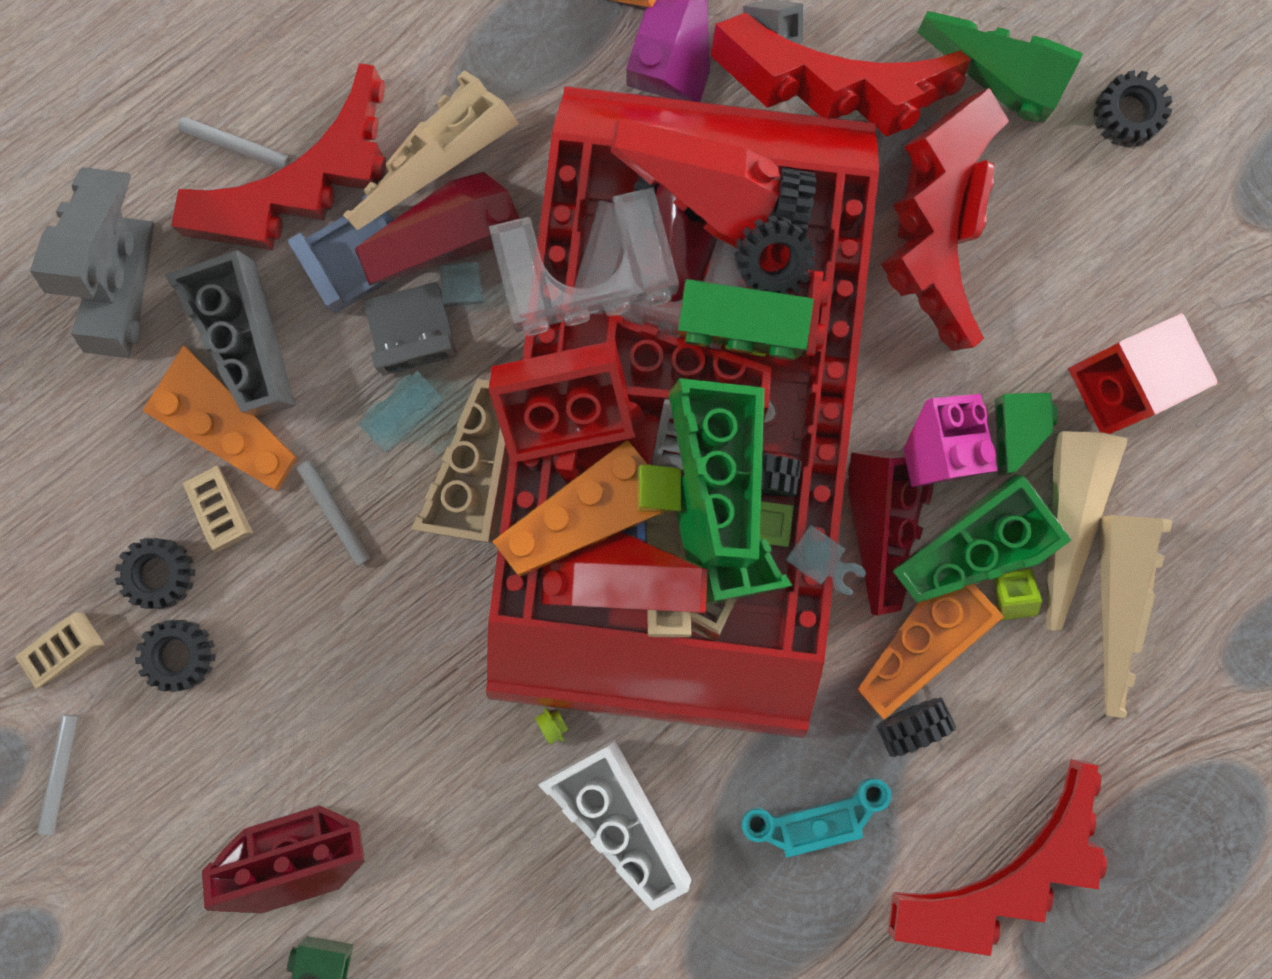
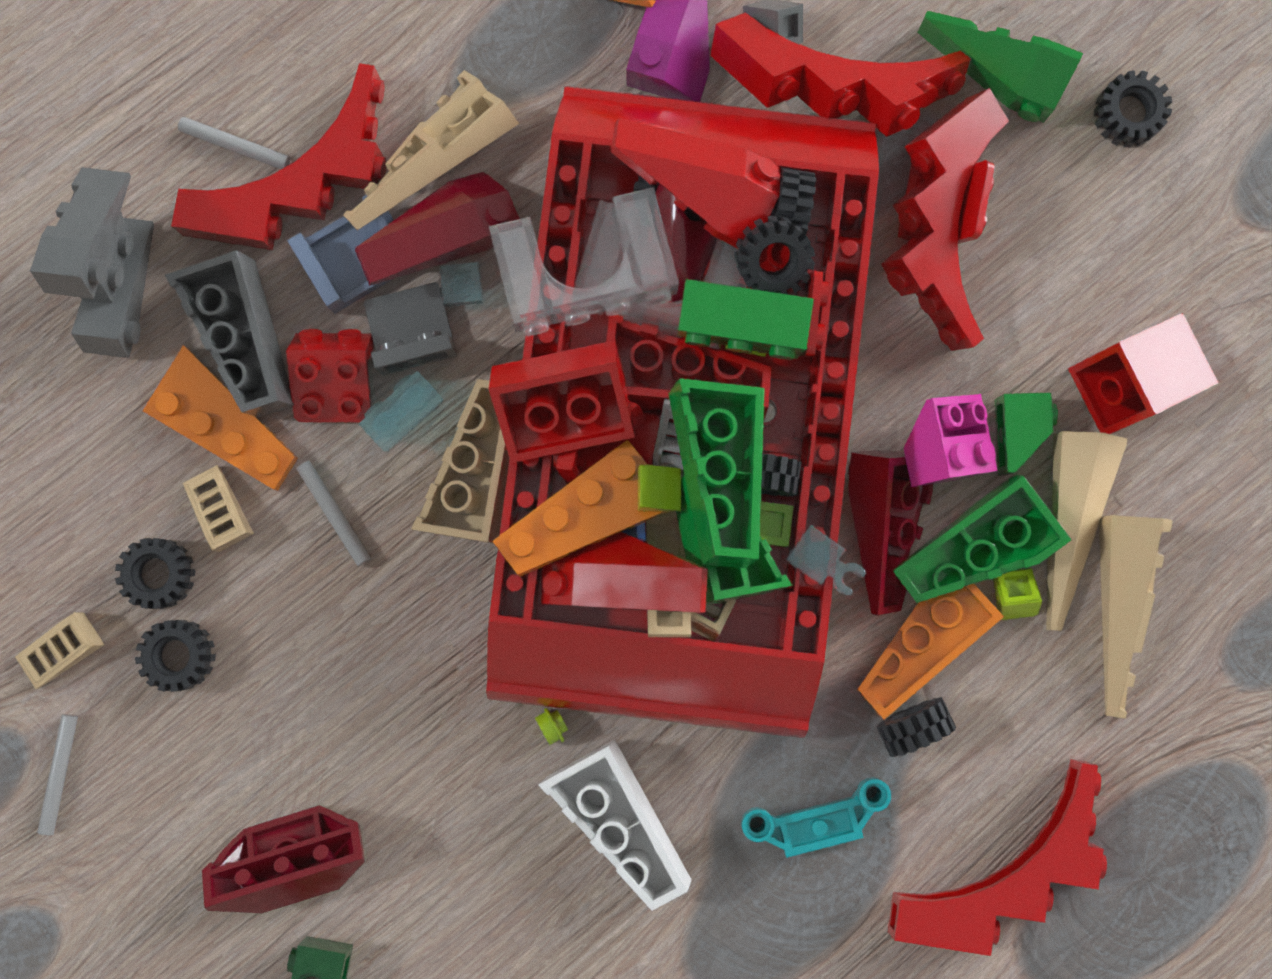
none -> red bracket [286,329,374,423]

